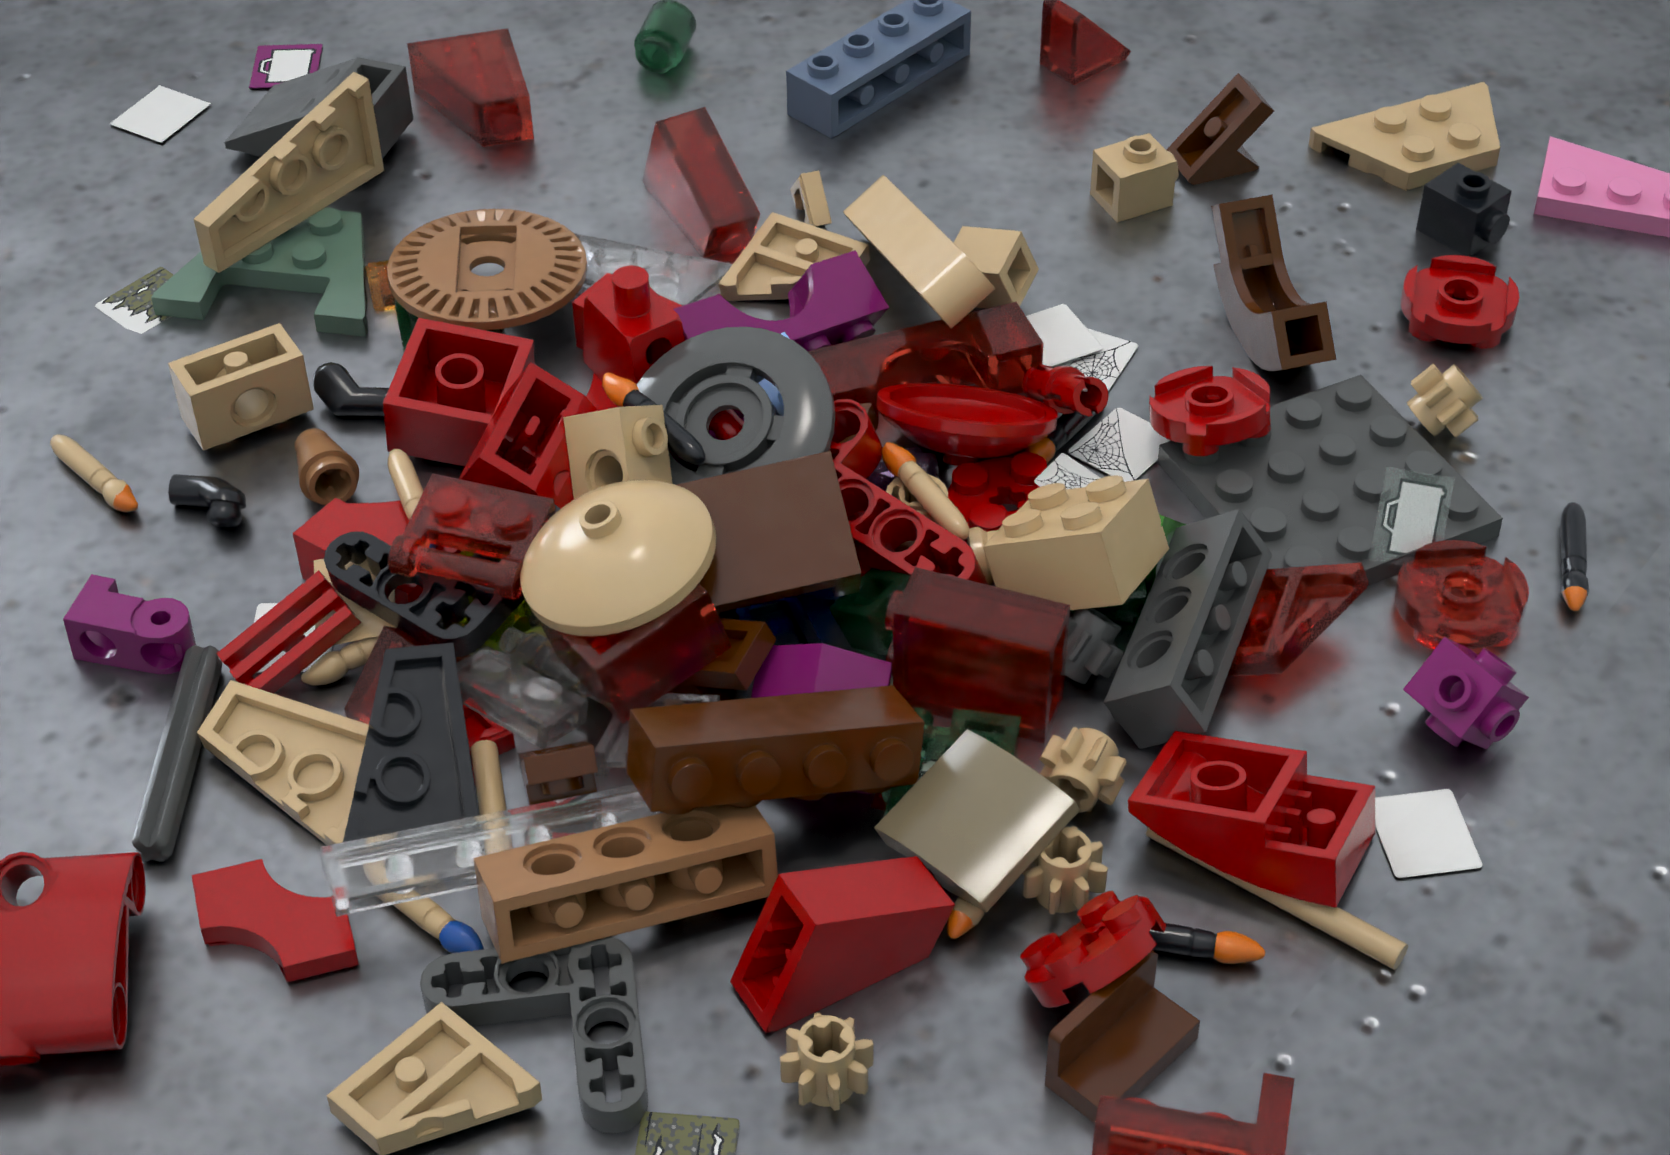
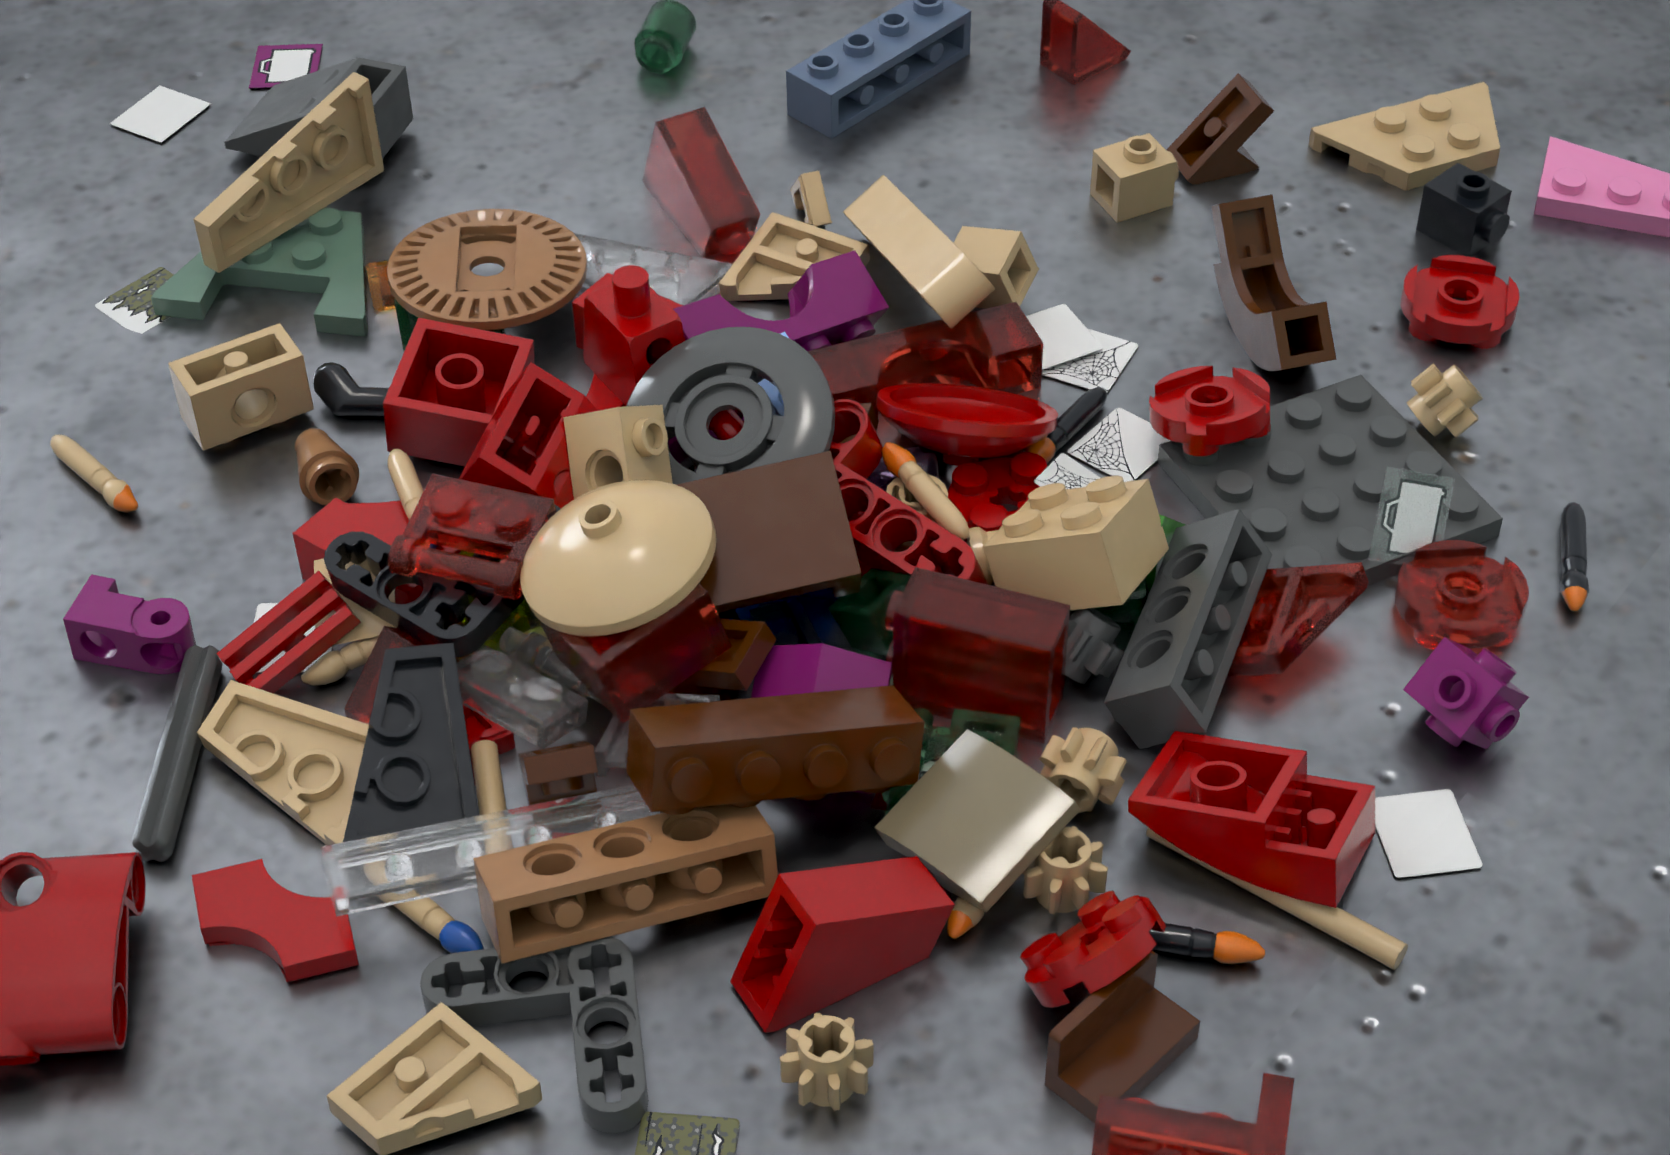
black arm [168,474,246,528] -> none
clear red slope [407,28,534,147] -> none
black piece [602,372,706,465] -> none
red pin [1022,364,1109,416] -> none

